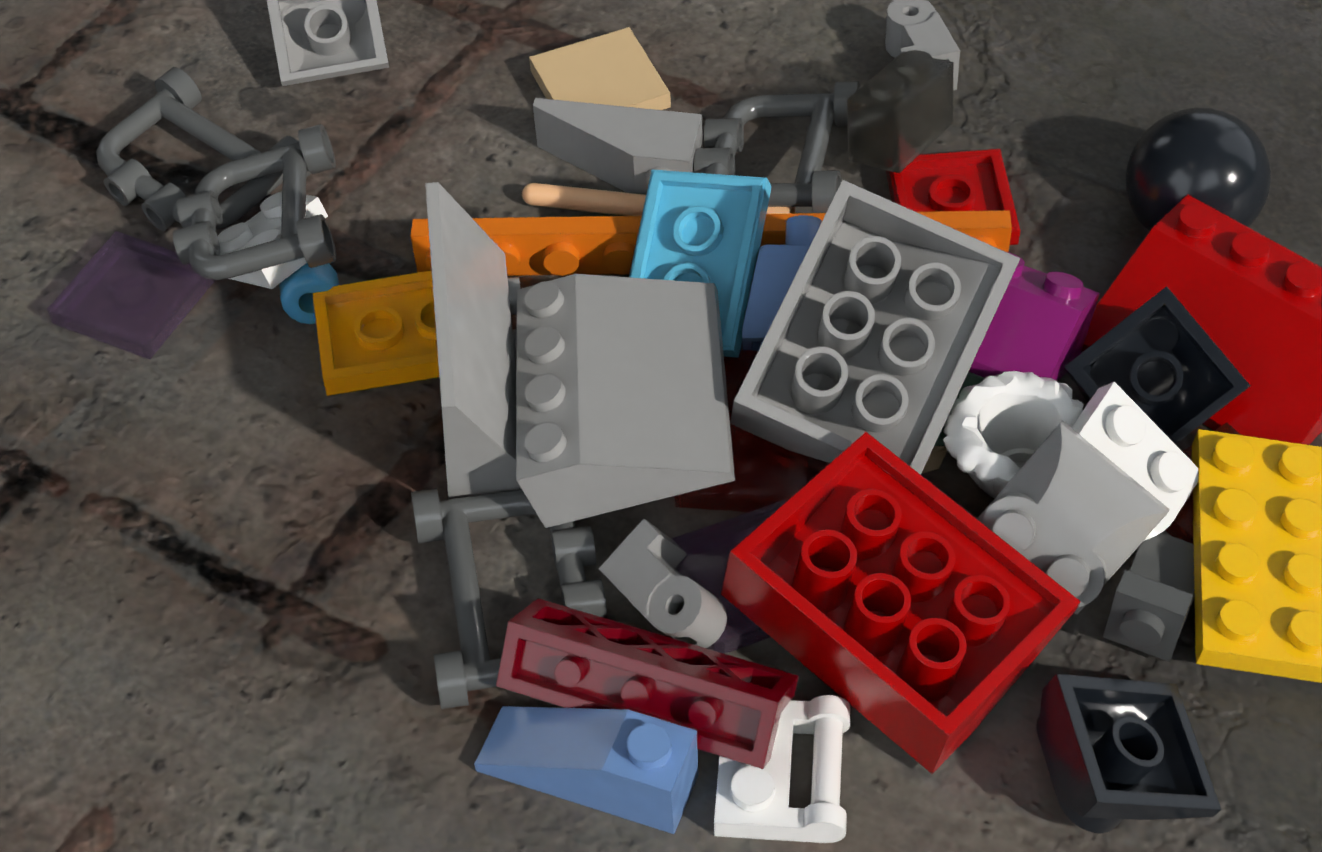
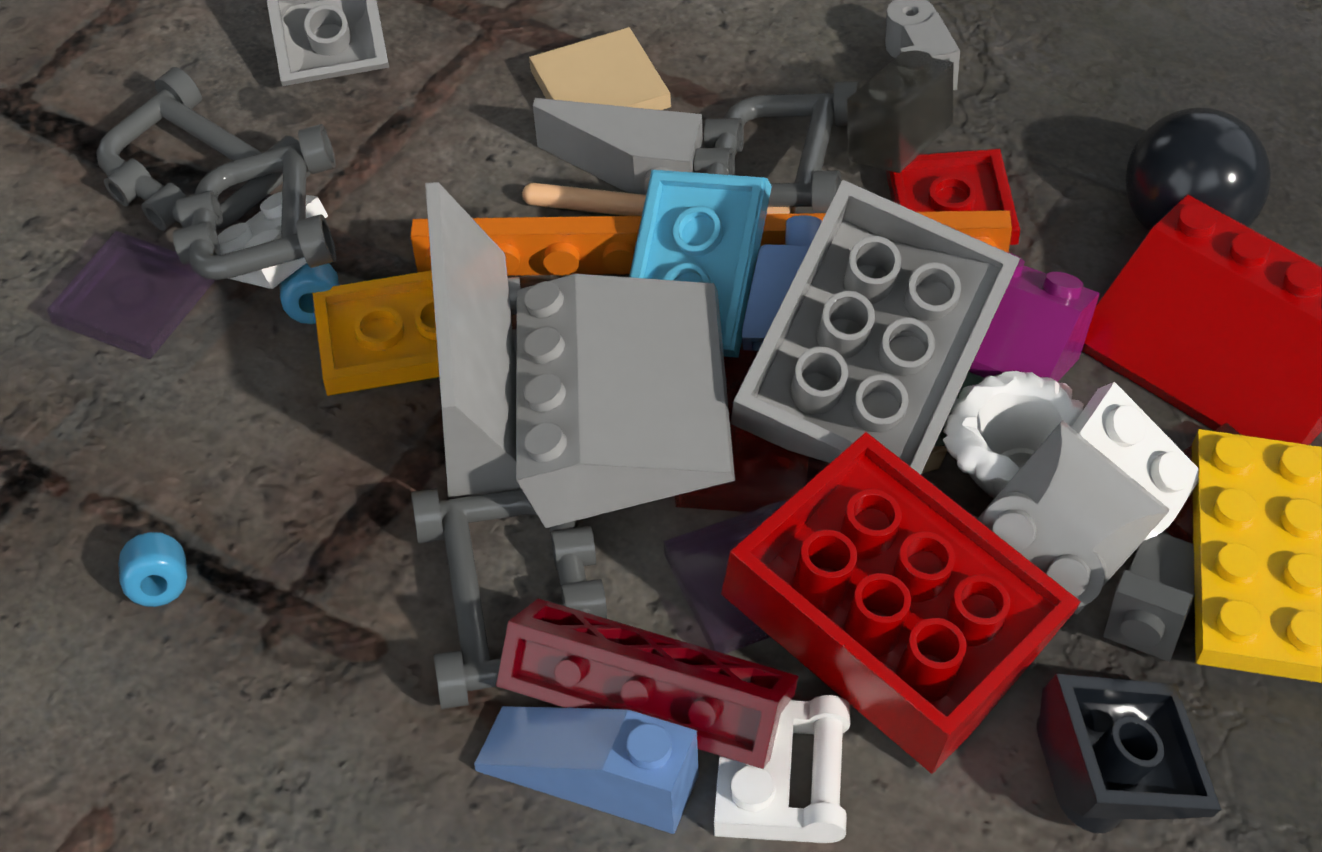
light grey leg [599,519,727,648] -> none
black slope [1064,286,1250,445] -> none
none -> dark azure piece [118,532,187,607]

